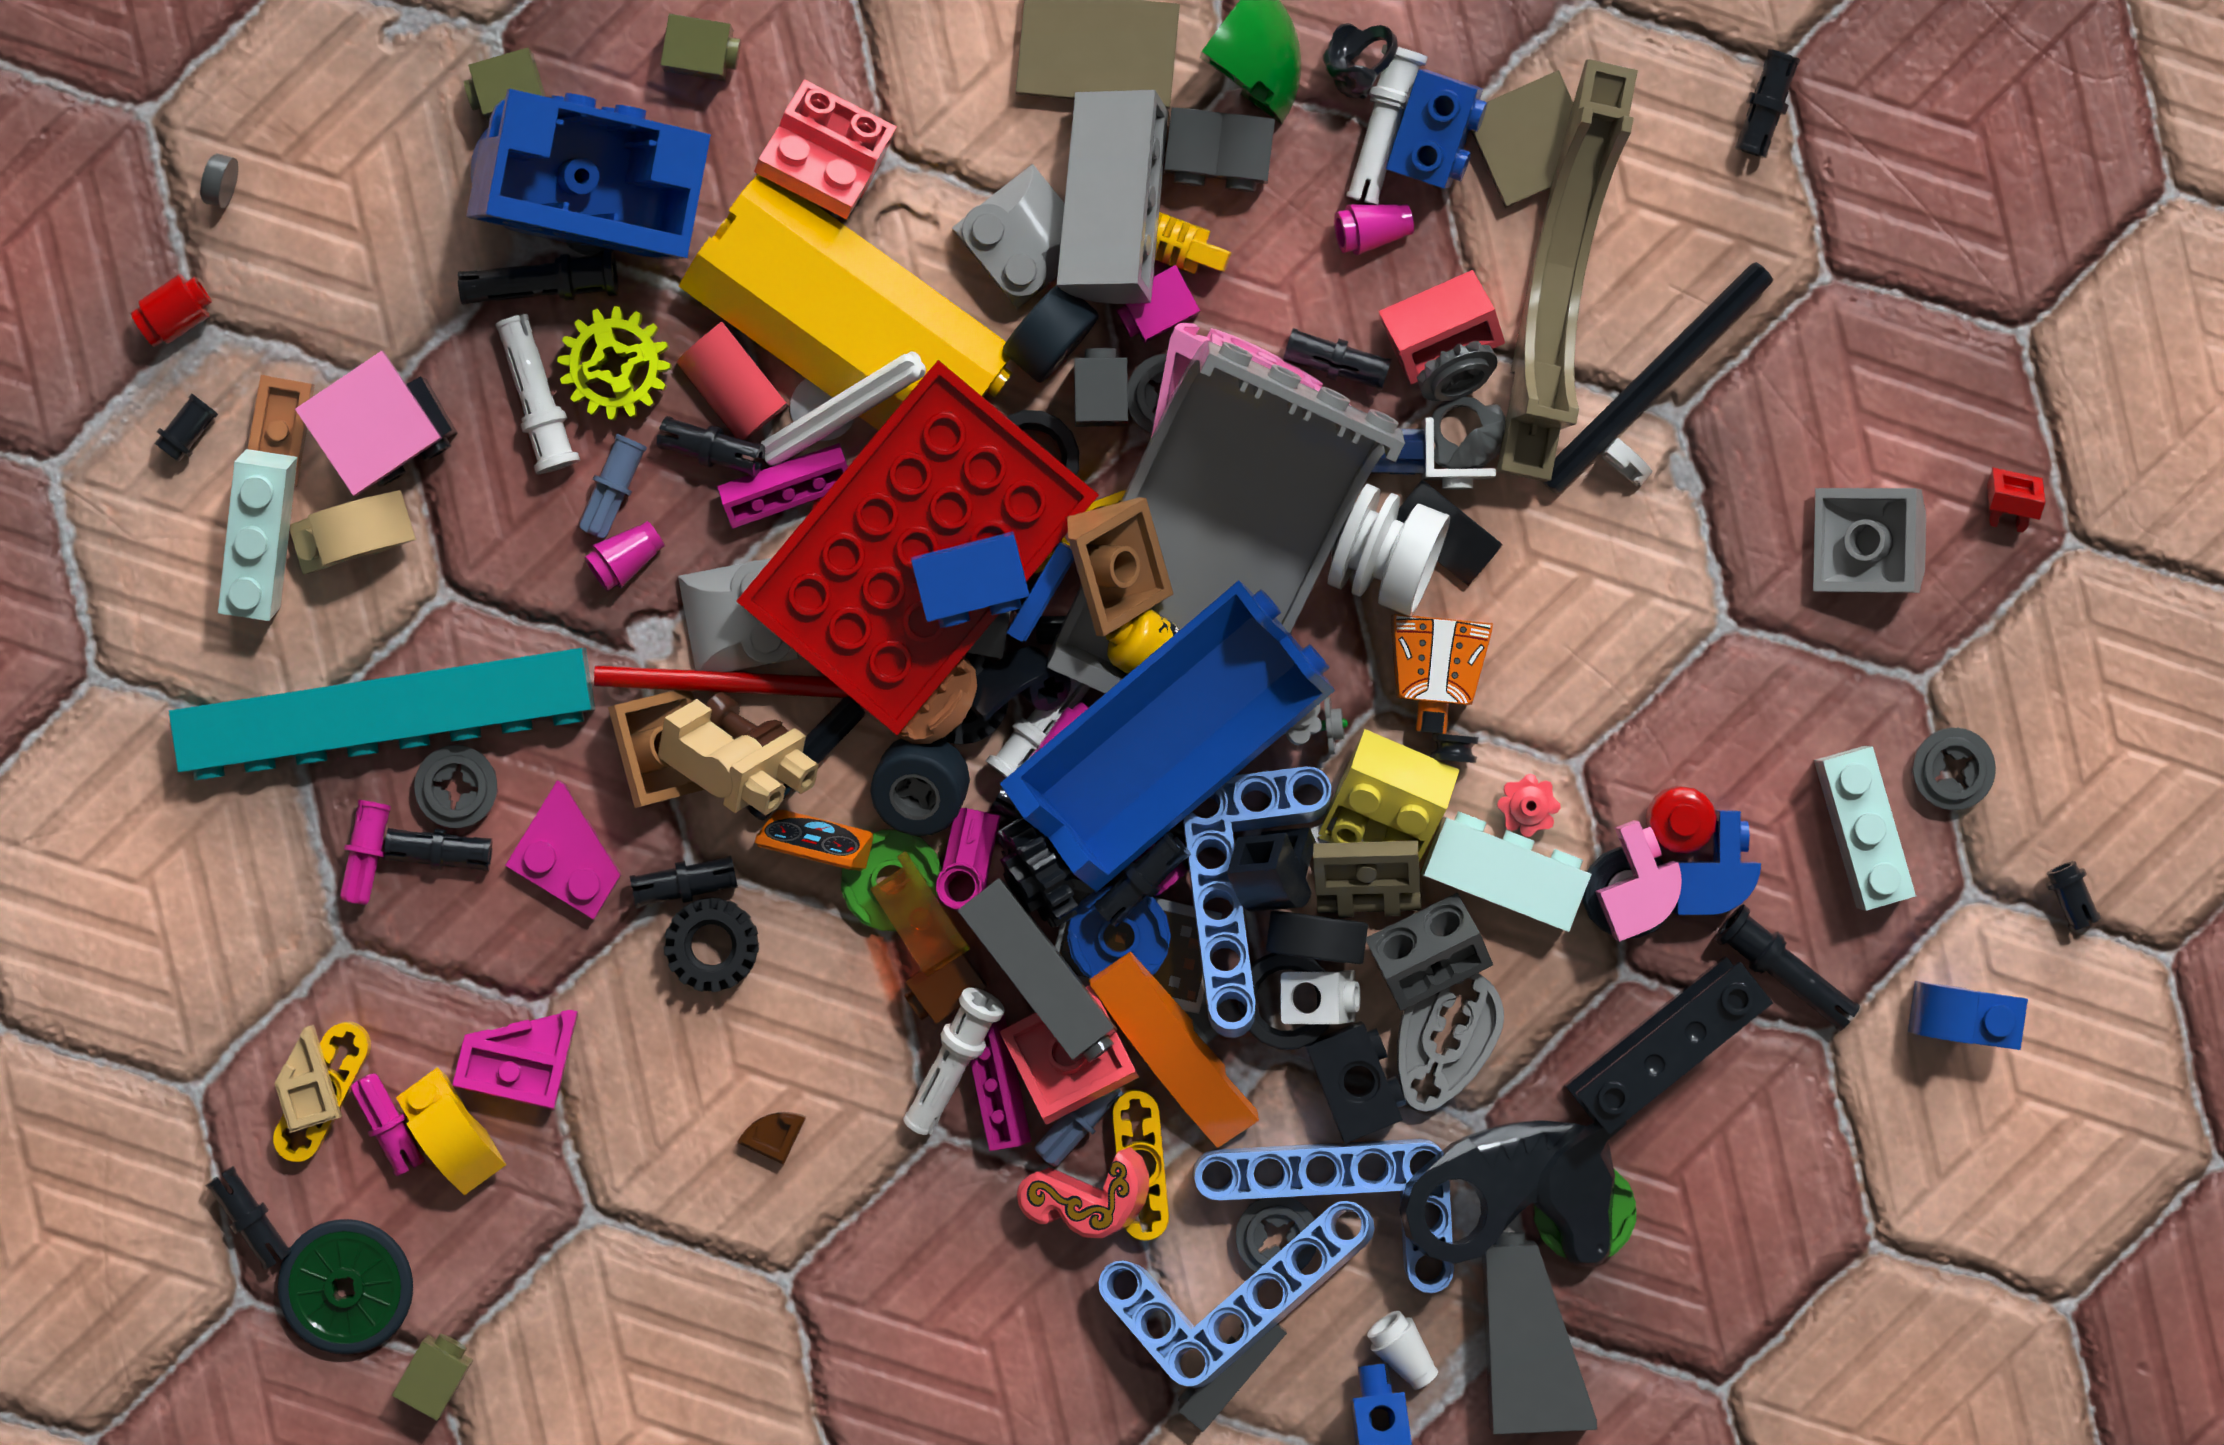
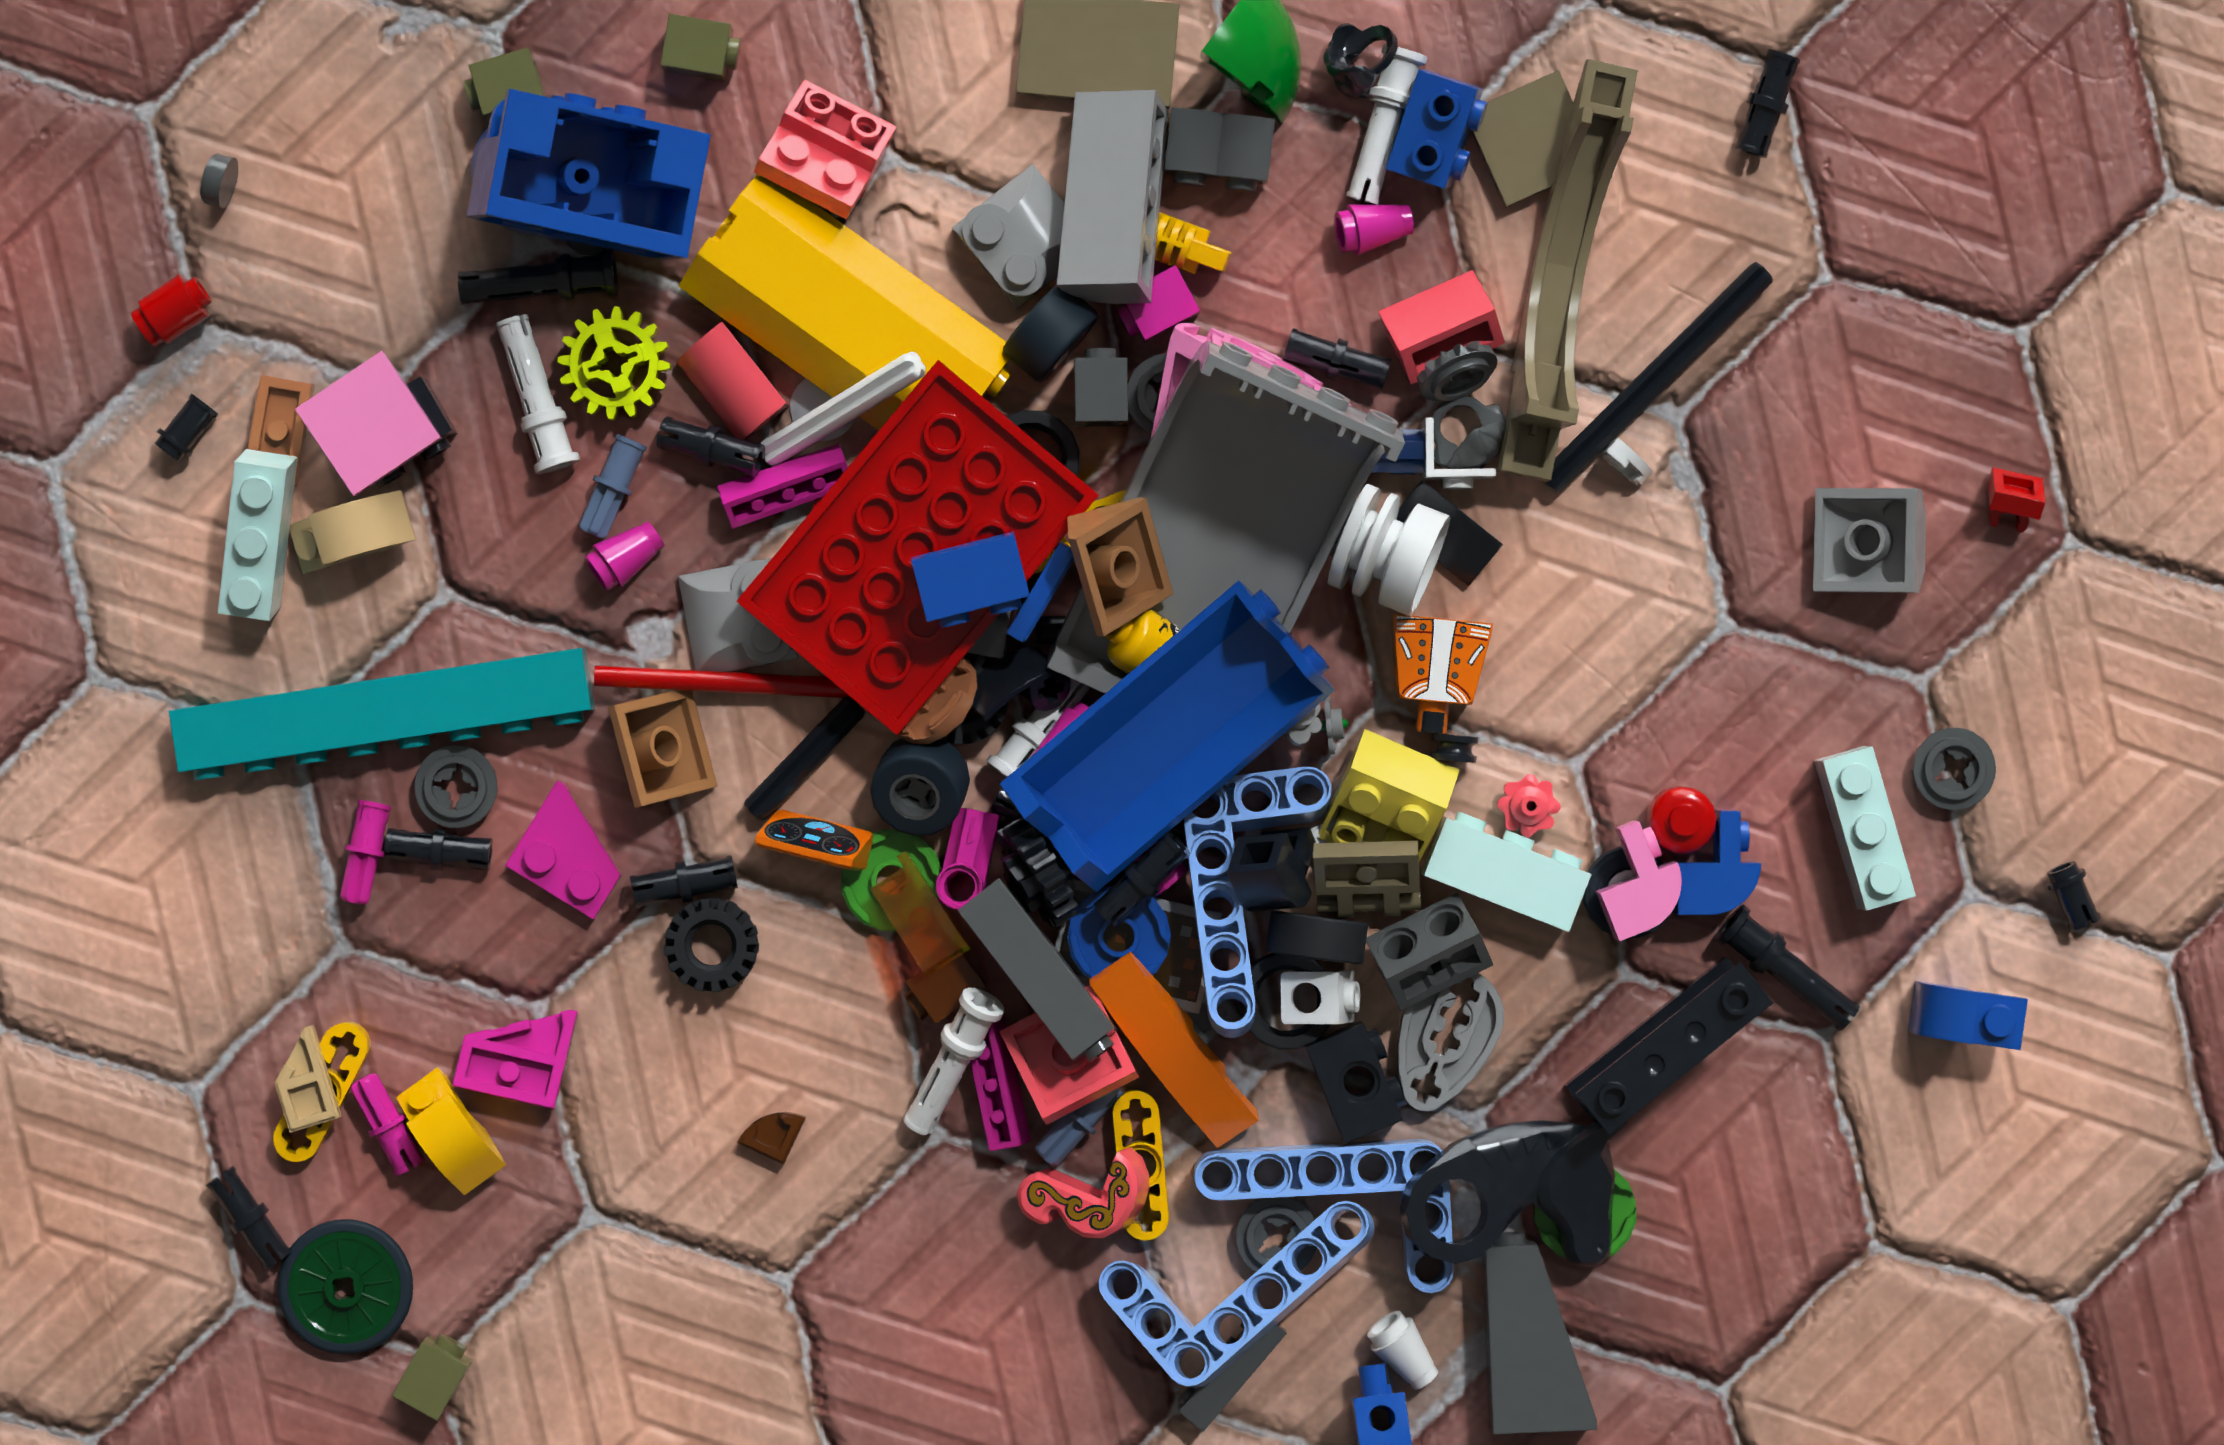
tan hips [658,692,819,816] -> none

